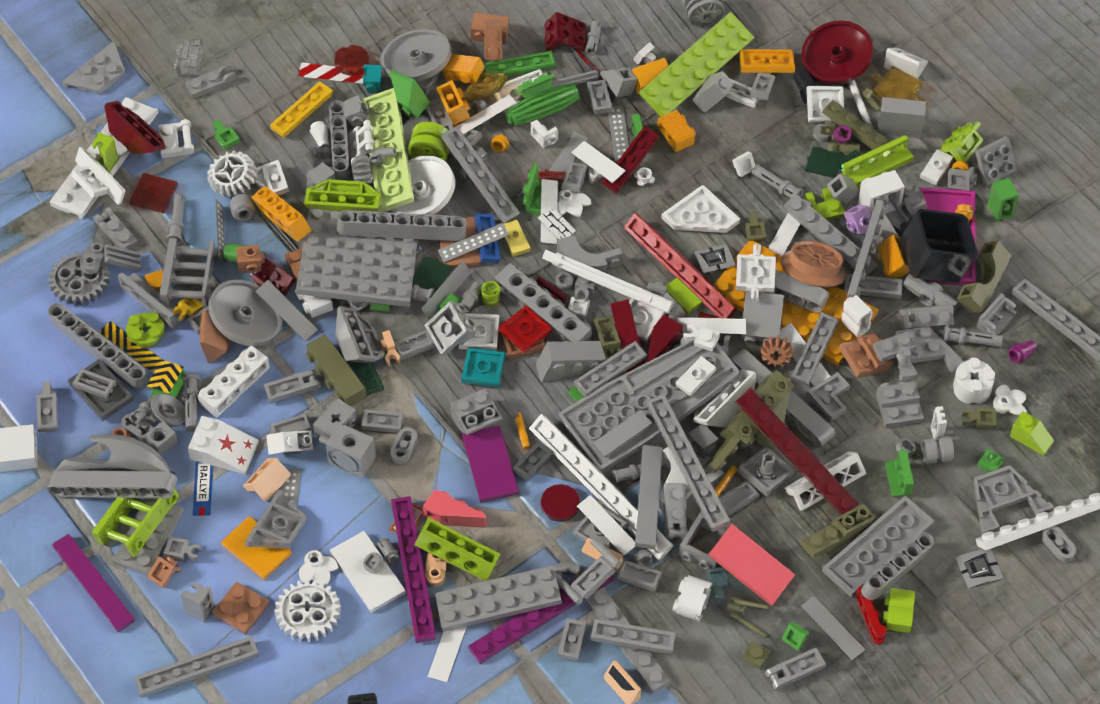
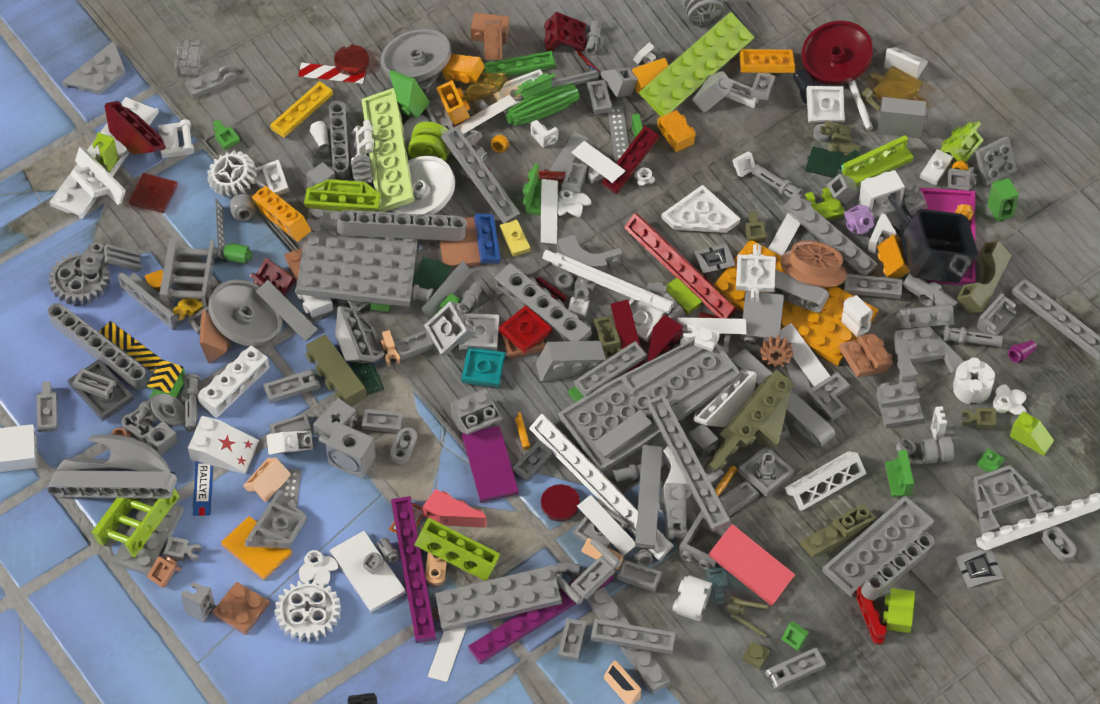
magenta tile [52,534,135,632] -> none
light grey plate [93,207,138,250] -> none
lime plate [126,312,165,348] -> none
light grey plate [134,636,259,698] -> none
light grey pin [165,193,186,245] -> none
nougat brick [236,245,264,273] -> none
light grey brick [344,95,370,127] -> none
teal brick [363,65,383,94] -> none
light grey arm [369,147,396,164] -> none
light grey sticker [438,223,509,263] -> none
lime wheel [481,281,500,307] -> none
white sticker [538,206,576,239] -> none
white plate [676,356,716,397] -> none
dark red plate [735,388,859,515] -> none
light grey tile [791,312,839,387] -> none
light grey sticker [801,596,866,660] -> none
olive plate [822,100,891,150] -> none
magenta bush [833,125,852,143] -> none
light grey plate [847,199,886,299] -> none
light grey plate [872,332,917,367] -> none

